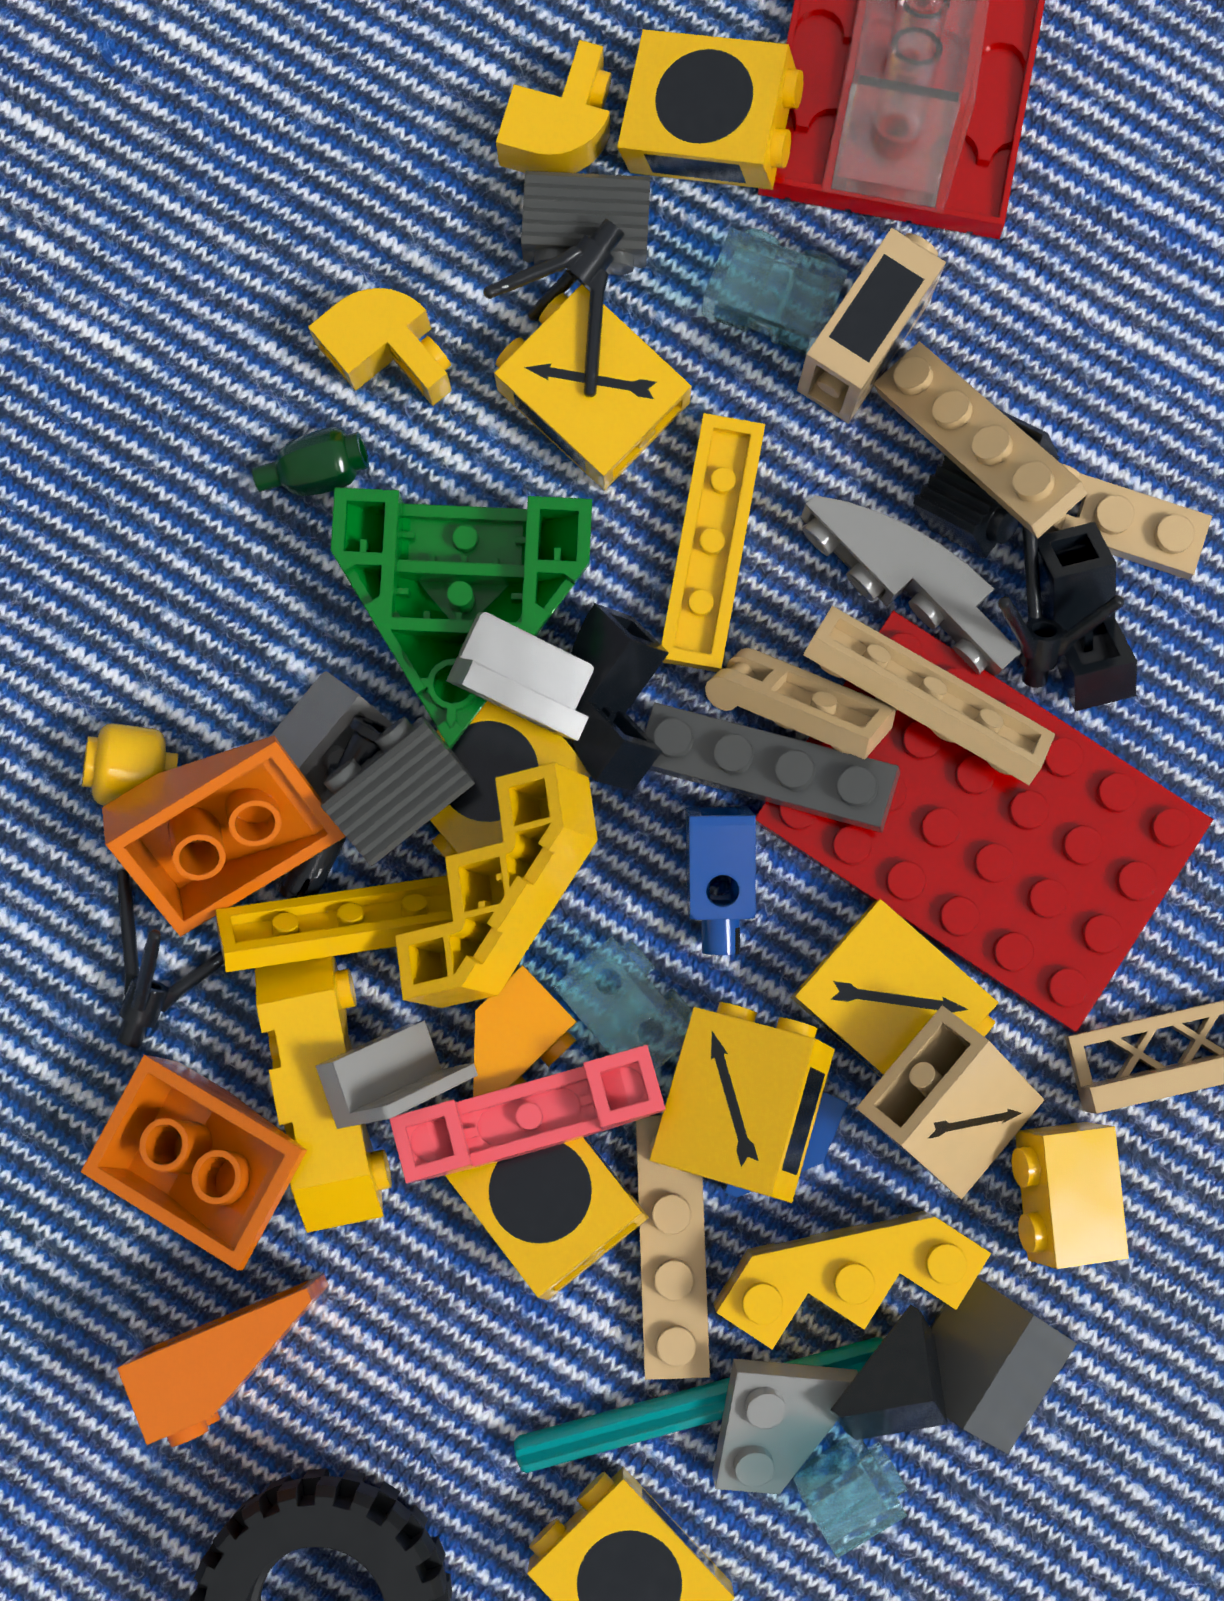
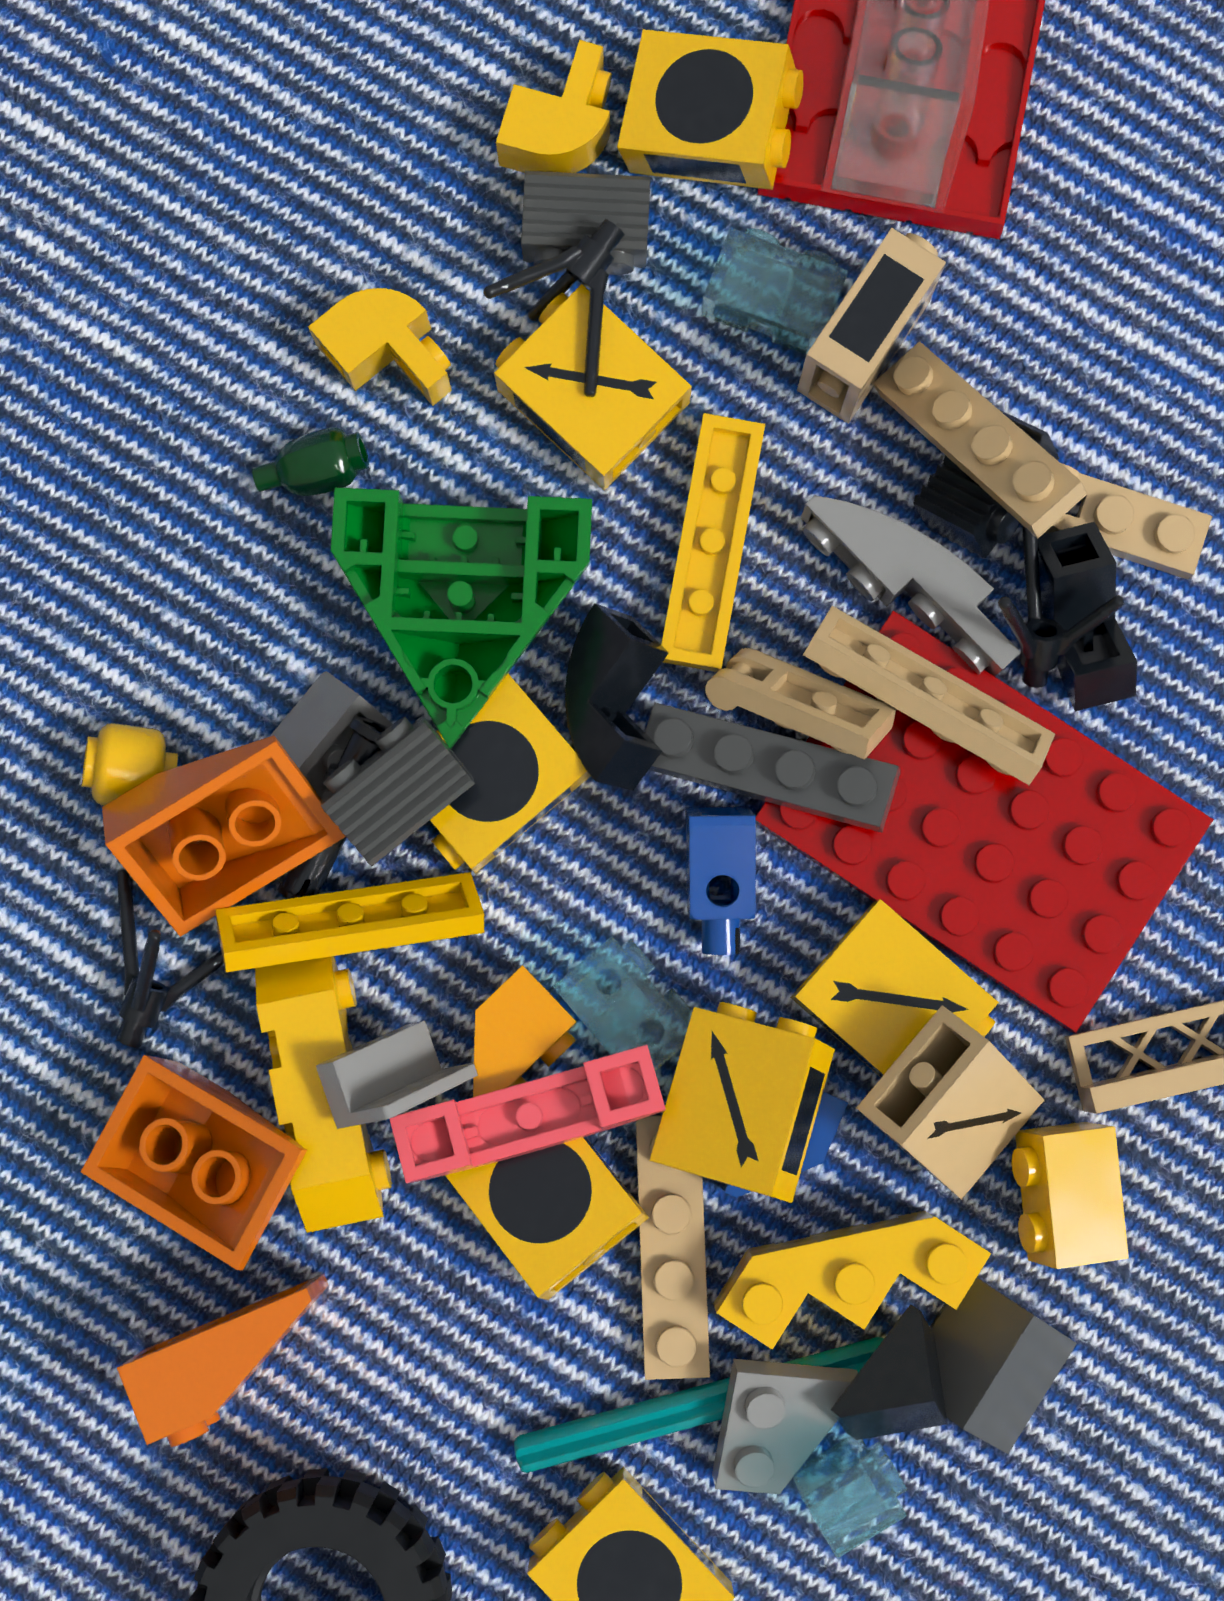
yellow brick [395,762,598,1008] -> none
panel [446,612,594,741] -> none

